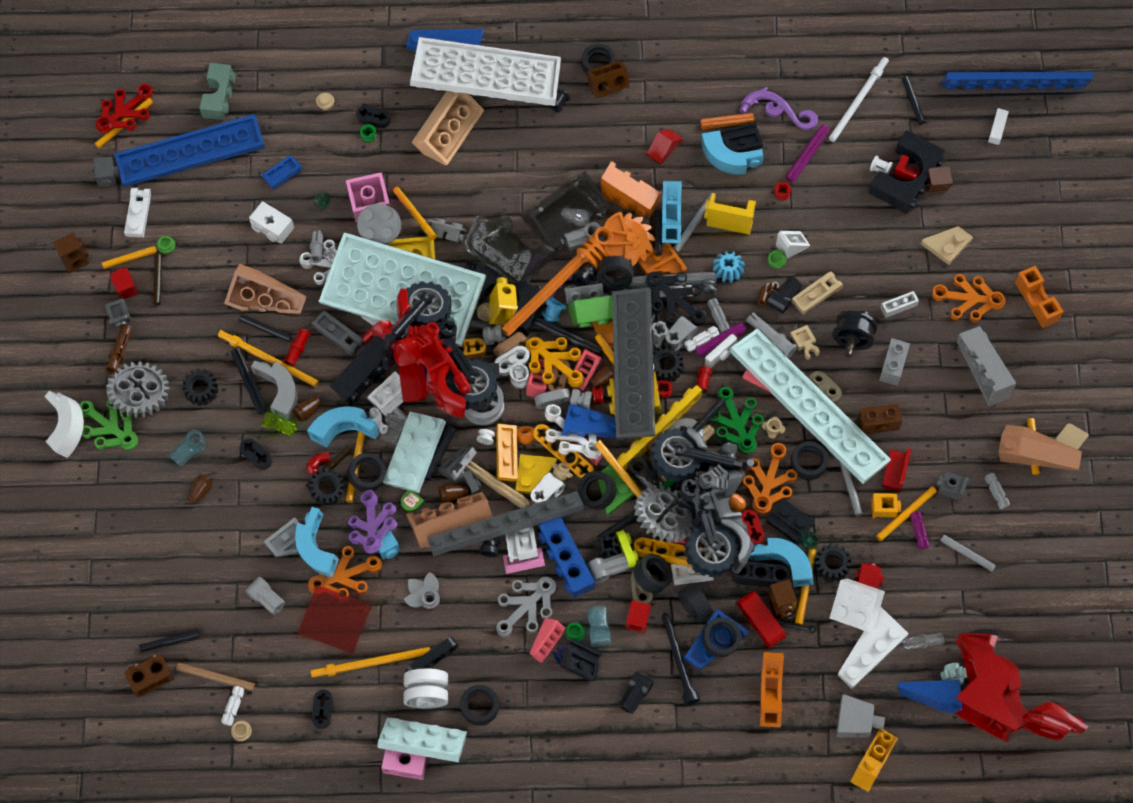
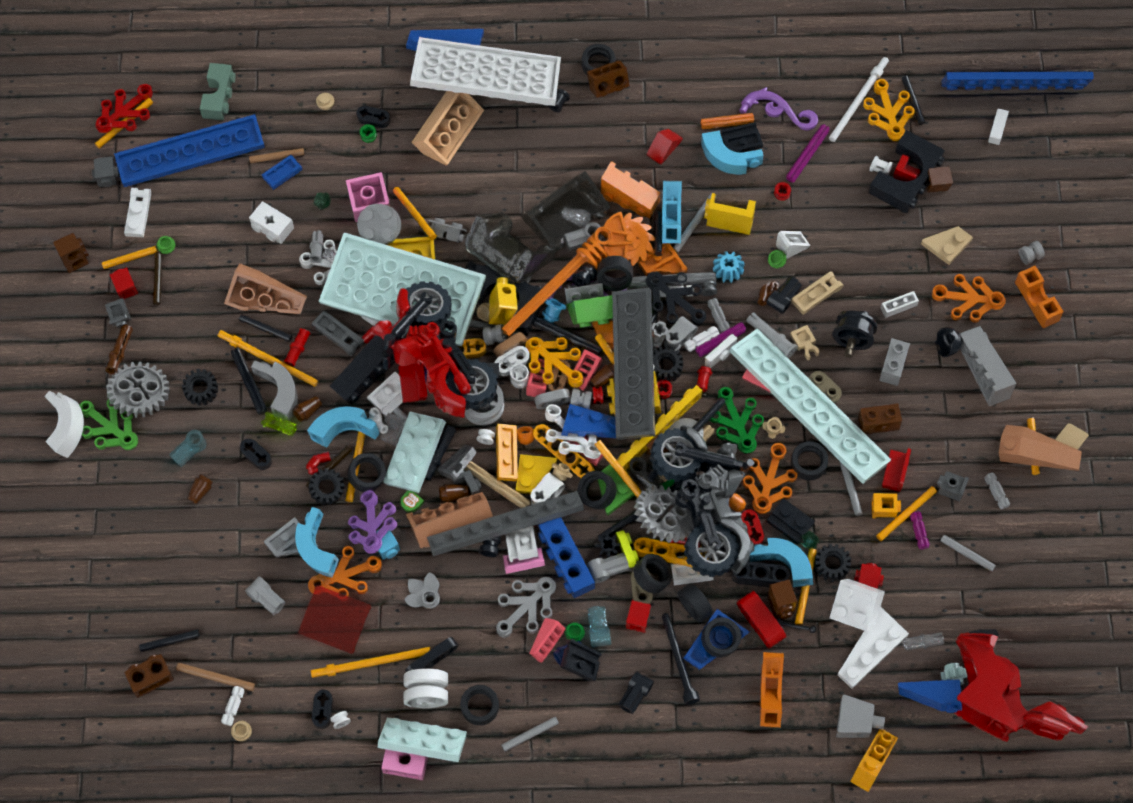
none -> medium nougat bar [249,148,305,164]
none -> white bush [330,711,351,729]
none -> light grey bar [501,717,559,752]
none -> light orange plant [863,79,915,141]
none -> black hair [935,326,962,358]
none -> light grey wheel [1019,241,1045,265]

